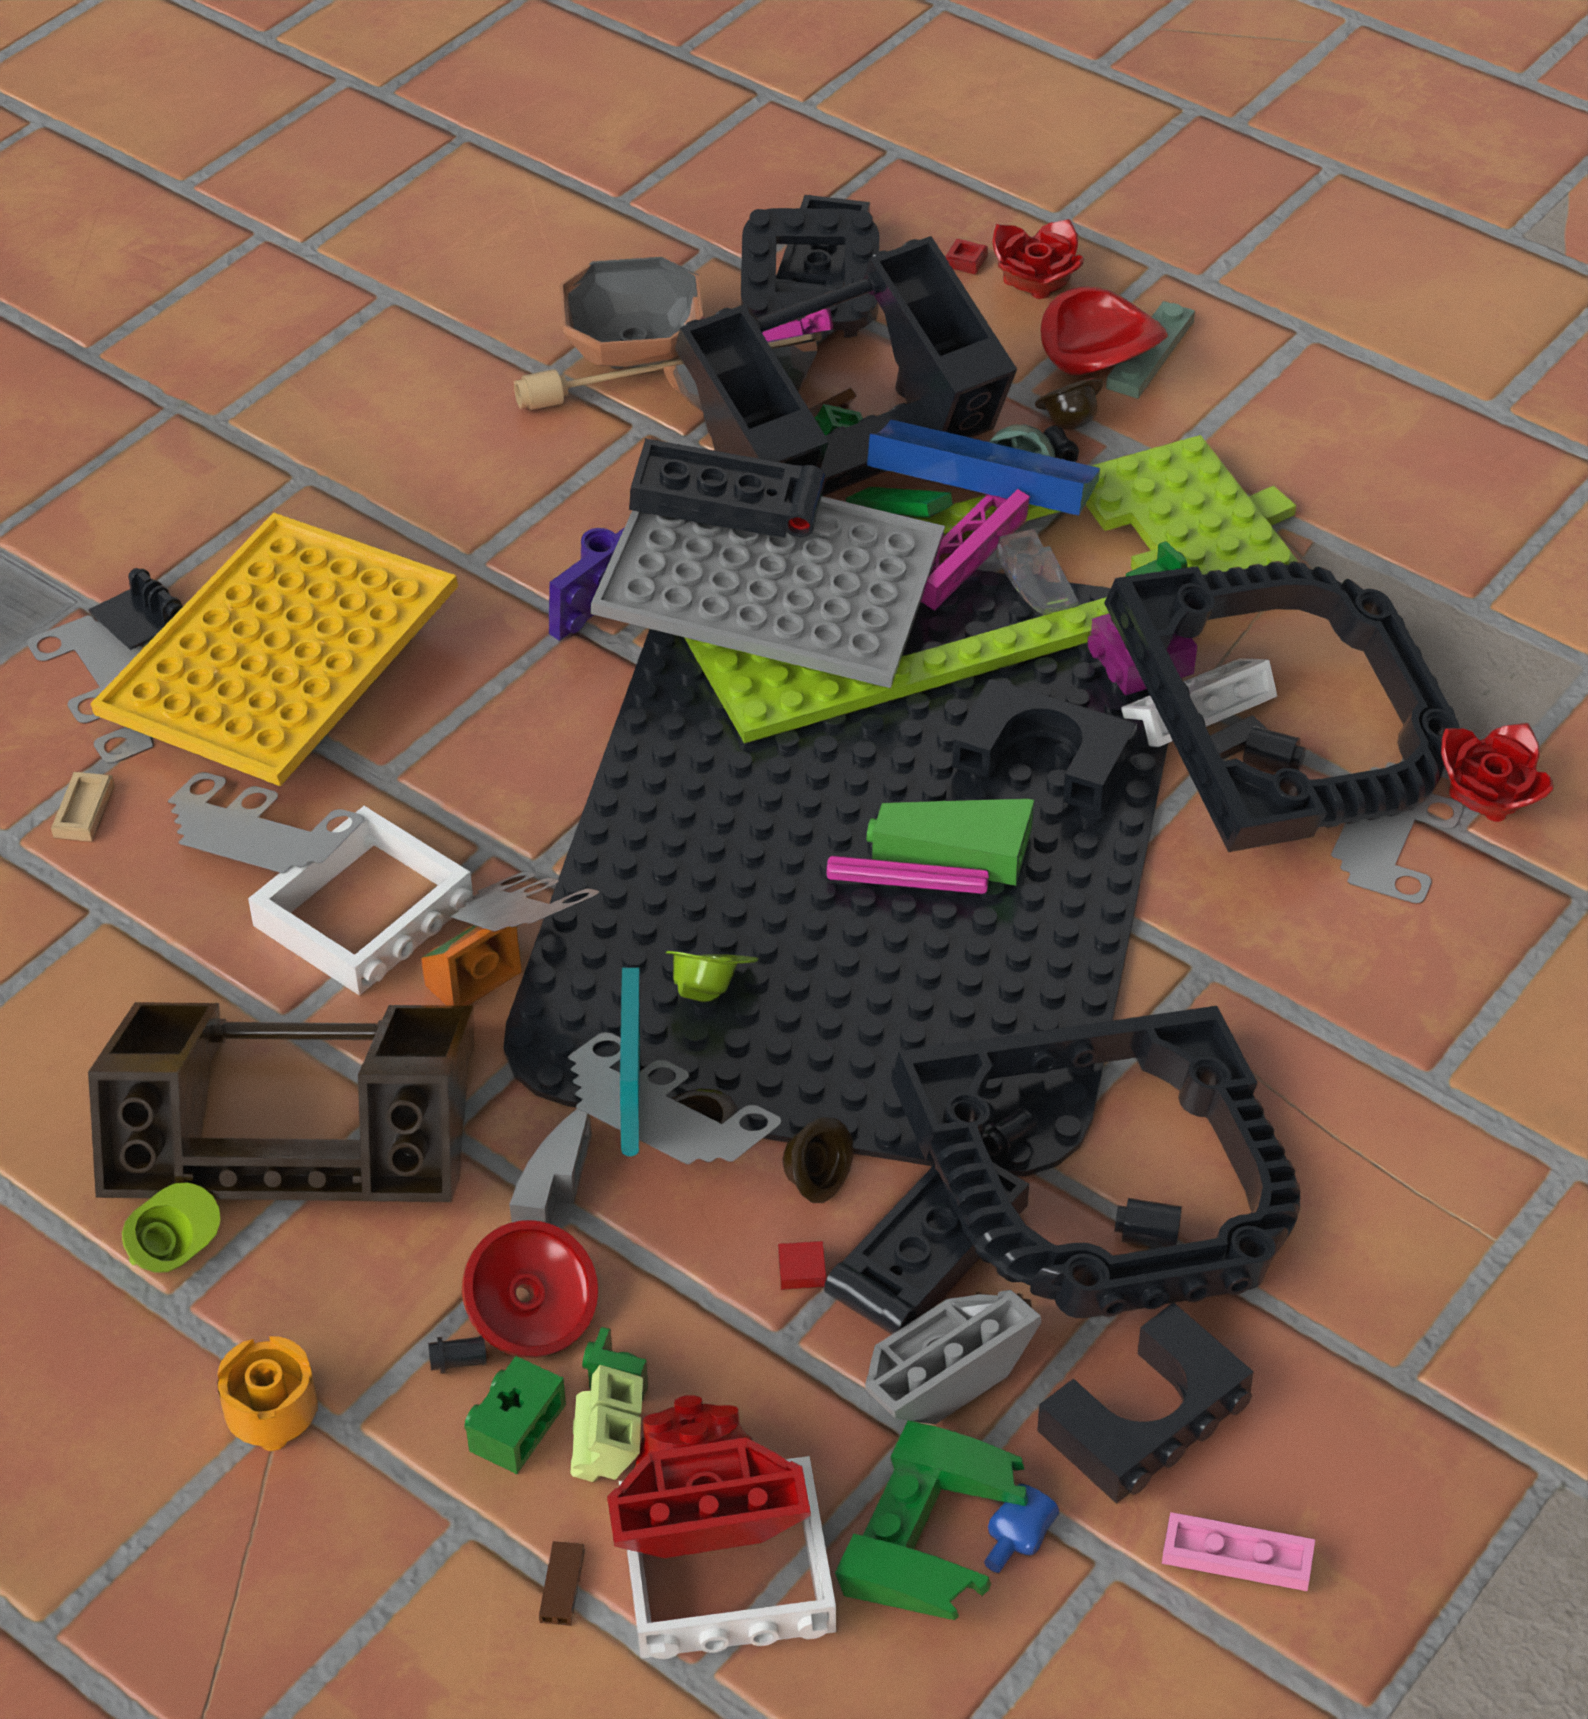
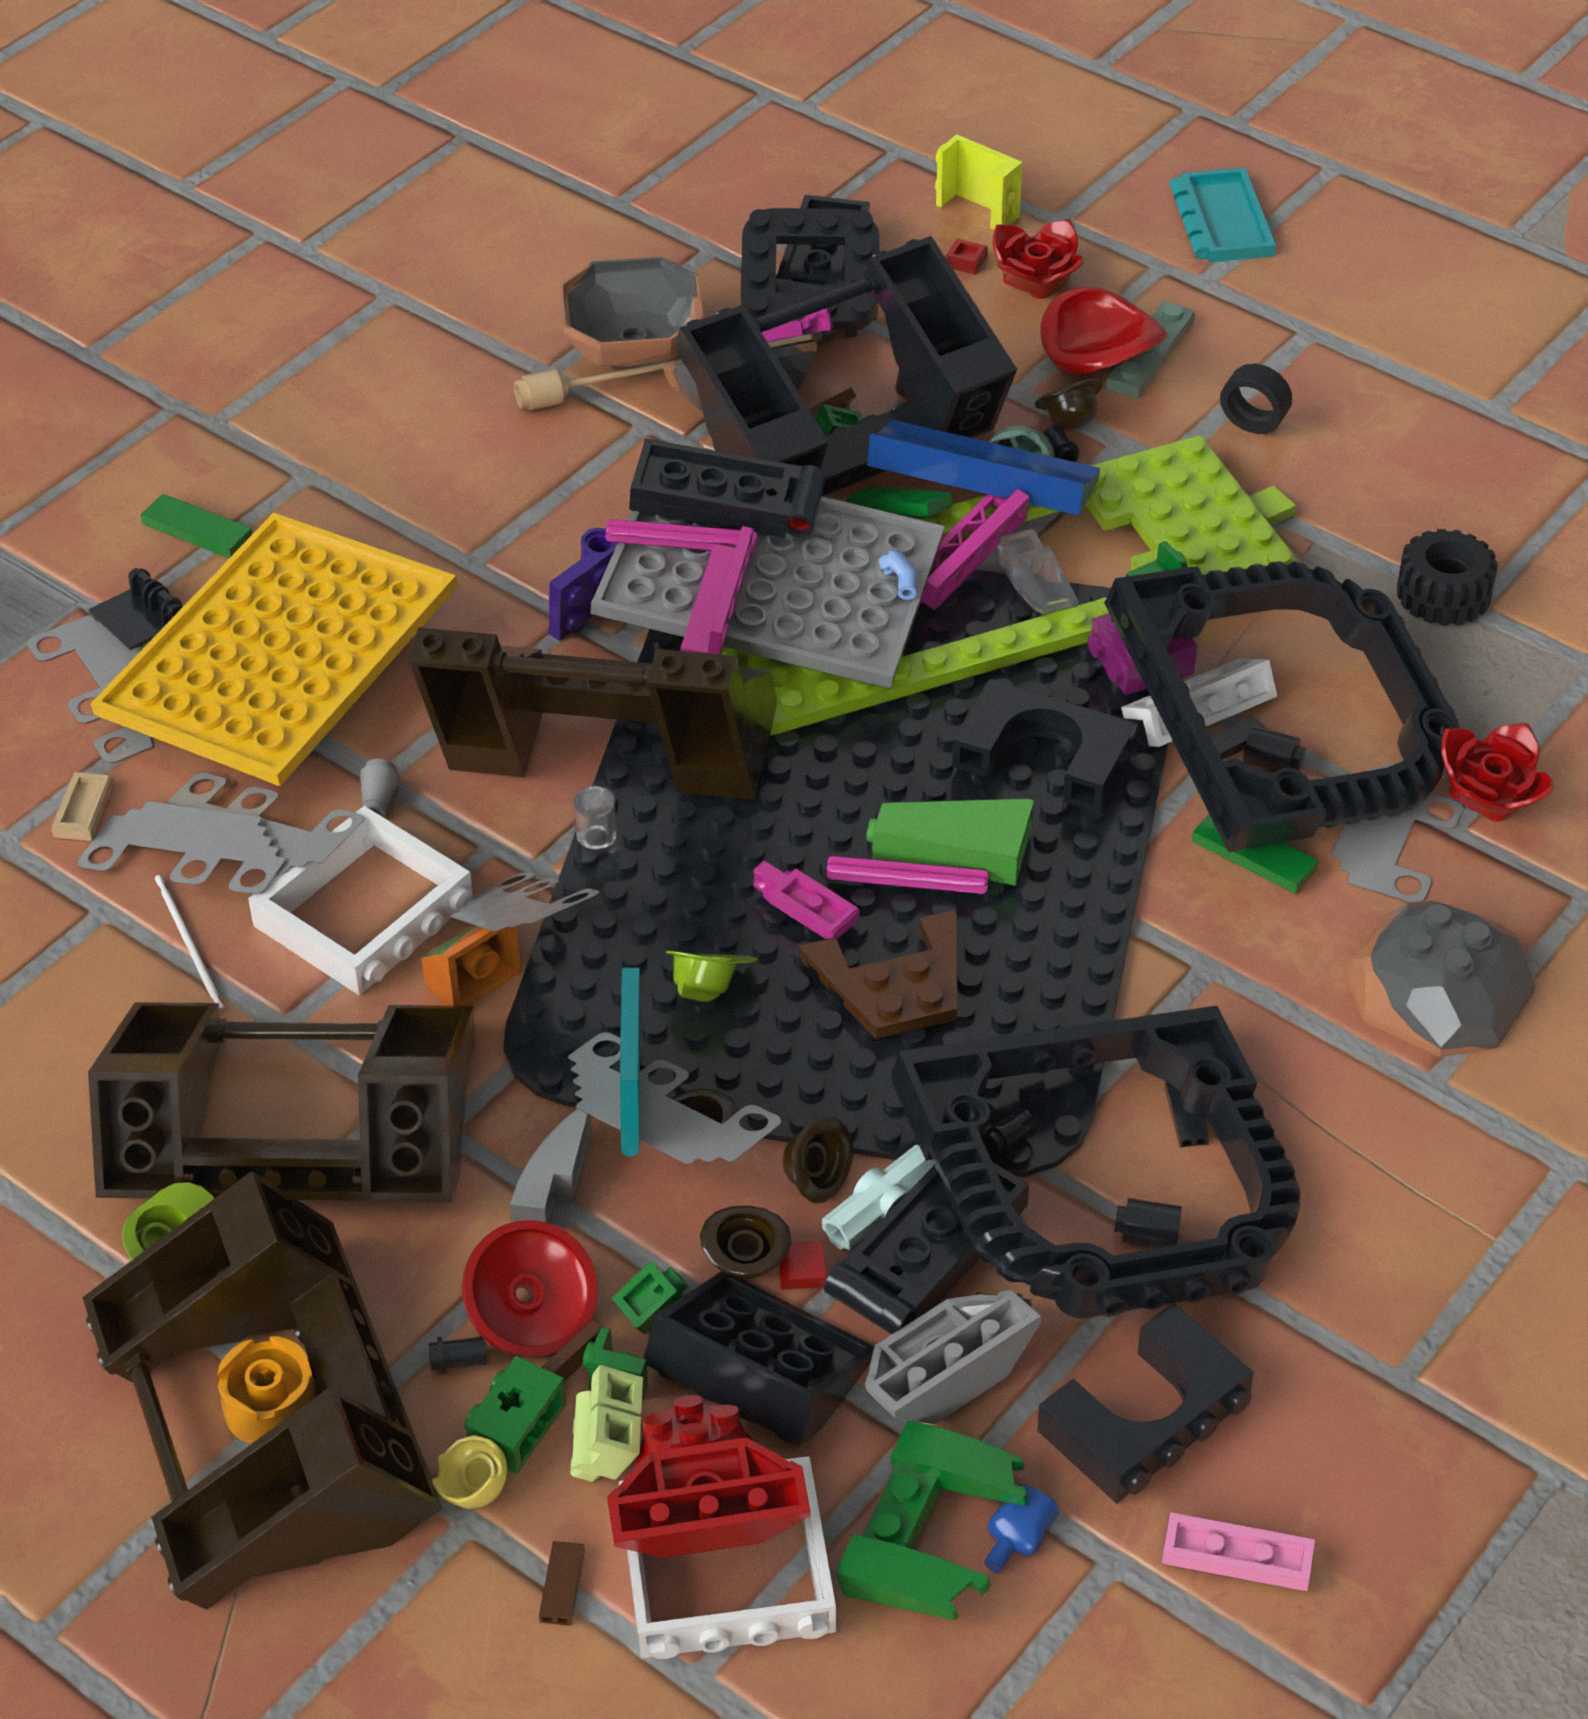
none -> light grey piece [77,801,286,894]
none -> dark brown brick [82,1171,443,1609]
none -> green tile [141,494,252,558]
none -> white piece [155,875,225,1013]
none -> light grey cone [360,759,400,818]
none -> dark brown brick [408,627,778,800]
none -> light yellow hair [432,1435,507,1509]
none -> reddish brown piece [541,1320,602,1381]
none -> clear brick [574,786,617,849]
none -> dark pink axle [605,519,757,554]
none -> green bracket [611,1261,689,1334]
none -> black slope [643,1271,875,1446]
none -> dark pink fence [680,526,753,655]
none -> dark brown hat [700,1205,792,1278]
none -> dark pink hinge [753,861,860,939]
none -> reddish brown wing [800,910,957,1039]
none -> light aqua piece [822,1145,935,1250]
none -> light blue arm [879,550,918,600]
none -> neon yellow panel [935,134,1022,230]
none -> black piece [1165,1082,1209,1148]
none -> teal hinge [1169,167,1276,262]
none -> green tile [1192,814,1318,894]
none -> black tyre [1220,363,1292,434]
none -> dark grey rock [1344,900,1535,1057]
none -> black tyre [1397,529,1498,626]

